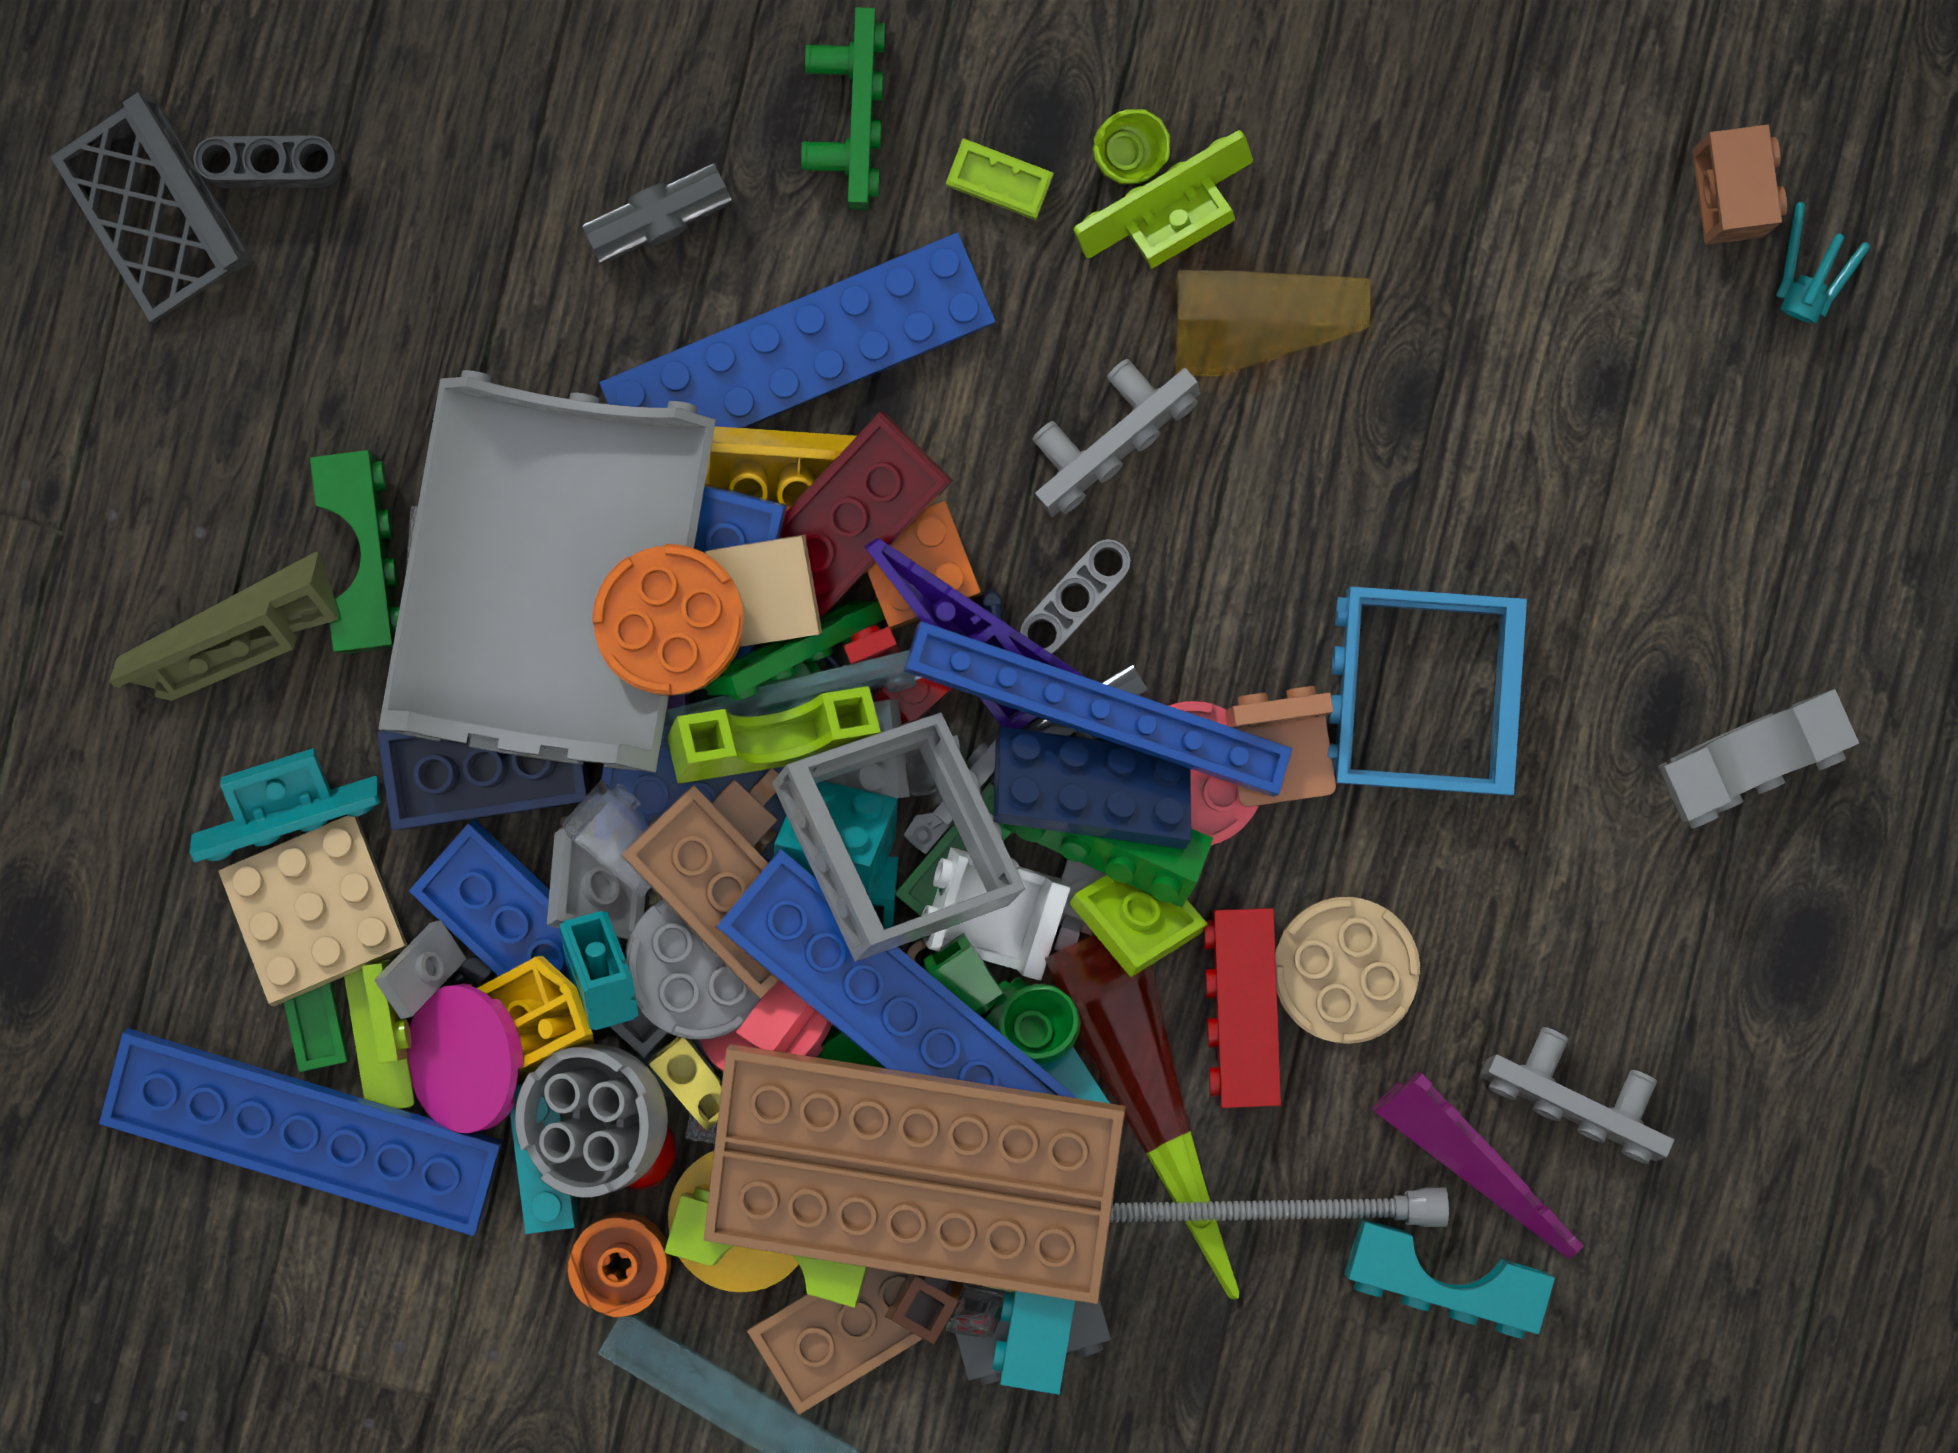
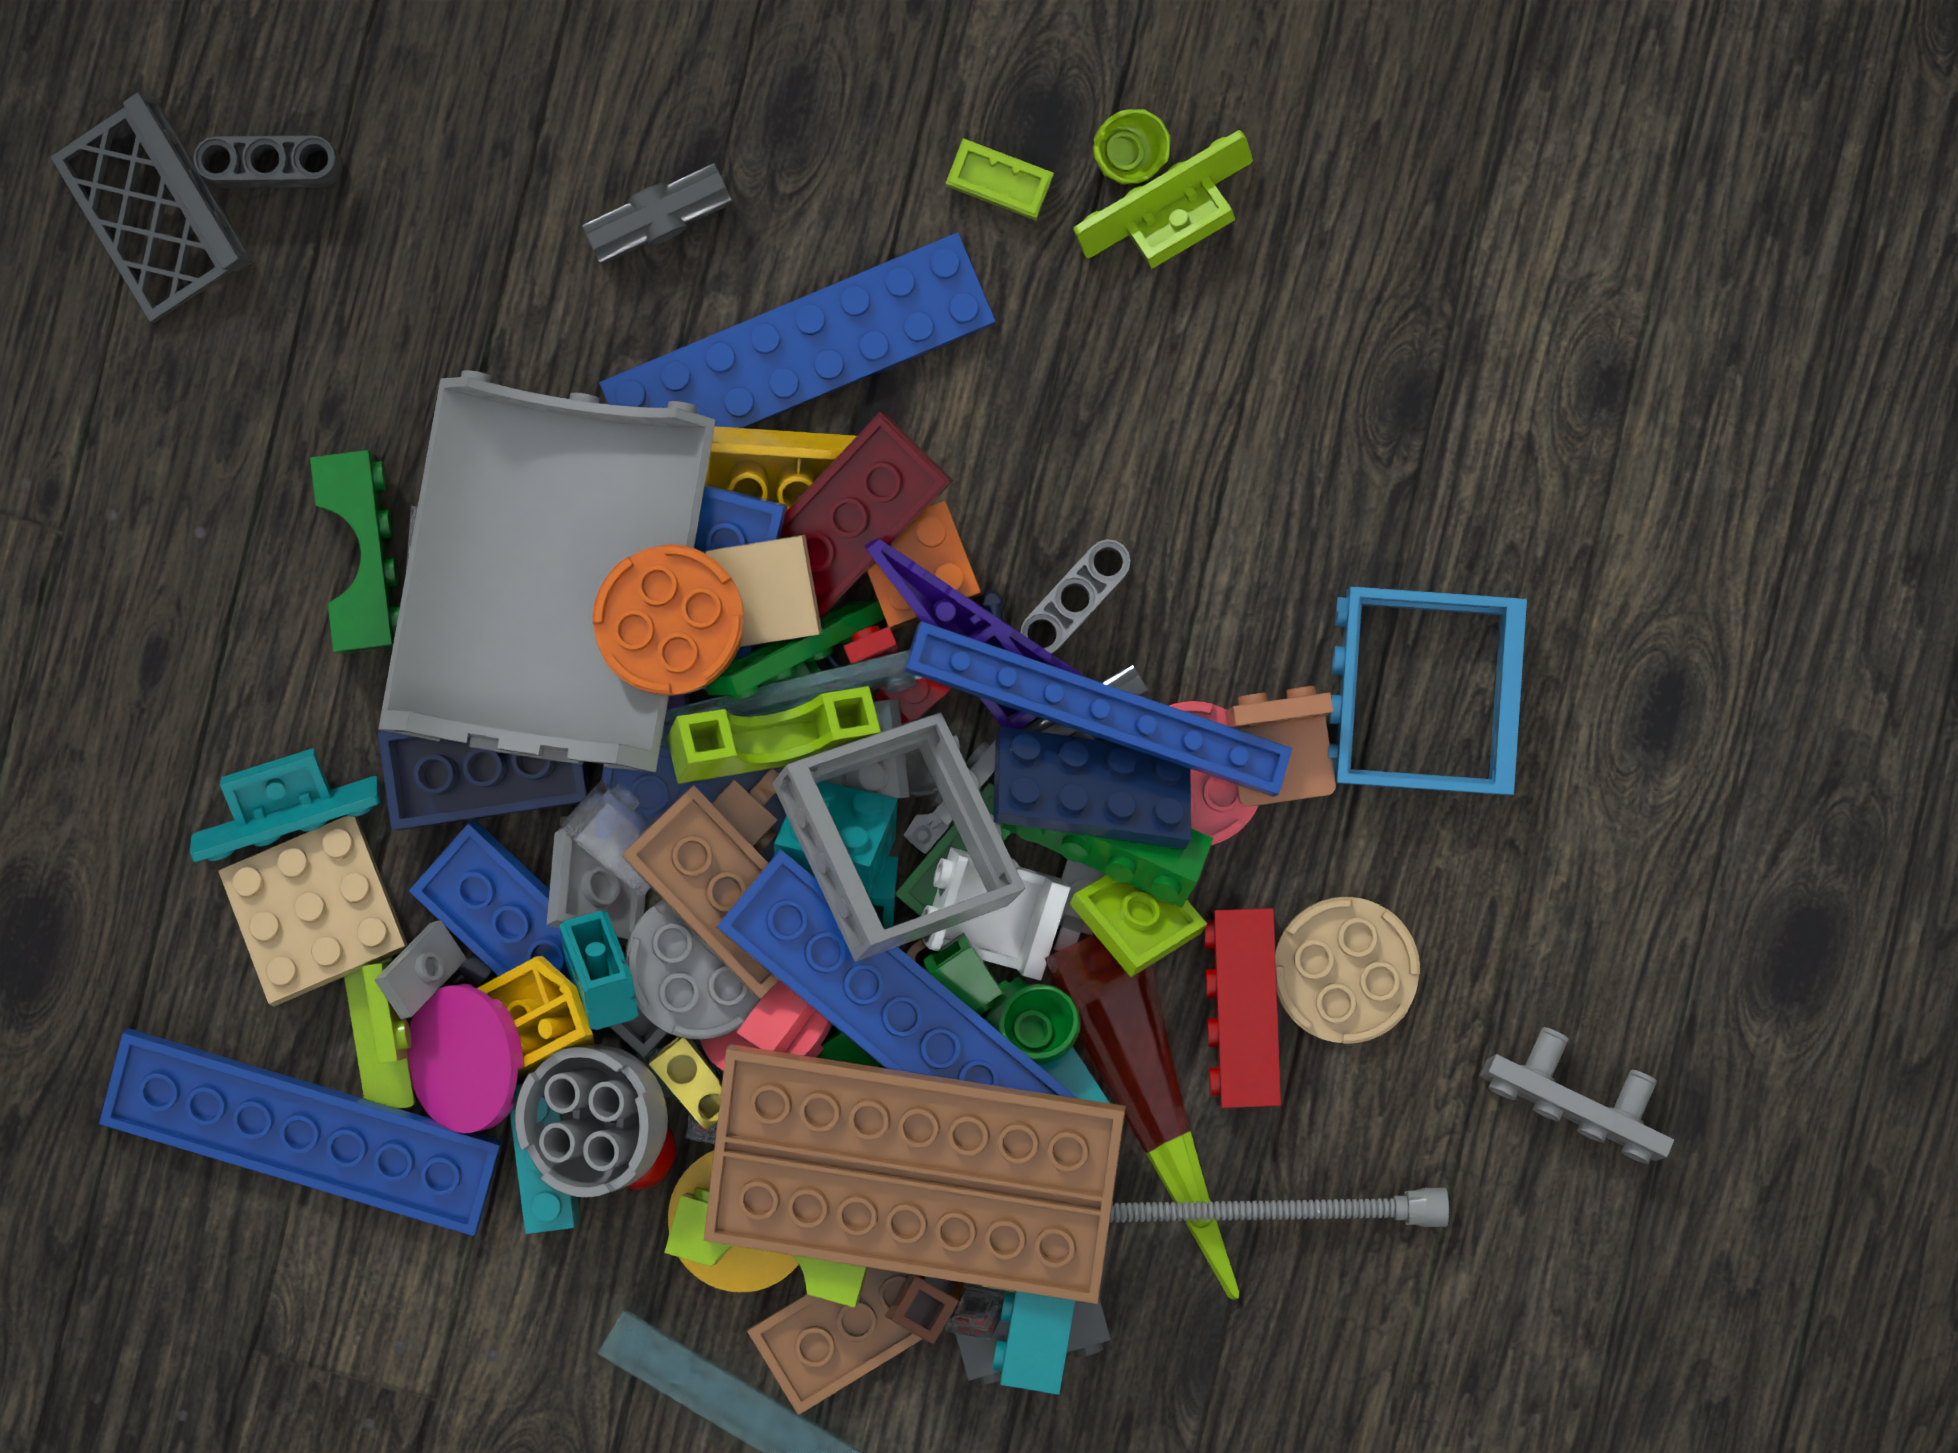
olive wedge [109,552,339,701] -> none
green tile [284,982,350,1072] -> none
orange brick [568,1212,671,1317] -> none
green plate [801,7,885,211] -> none
light grey plate [1033,359,1200,517] -> none
clear yellow wedge [1175,270,1370,376] -> none
teal arch [1344,1218,1555,1339] -> none
magenta wedge [1370,1071,1584,1259] -> none
light grey brick [1658,689,1859,828] -> none
nougat brick [1692,124,1787,245] -> none
teal plant [1776,202,1870,325] -> none

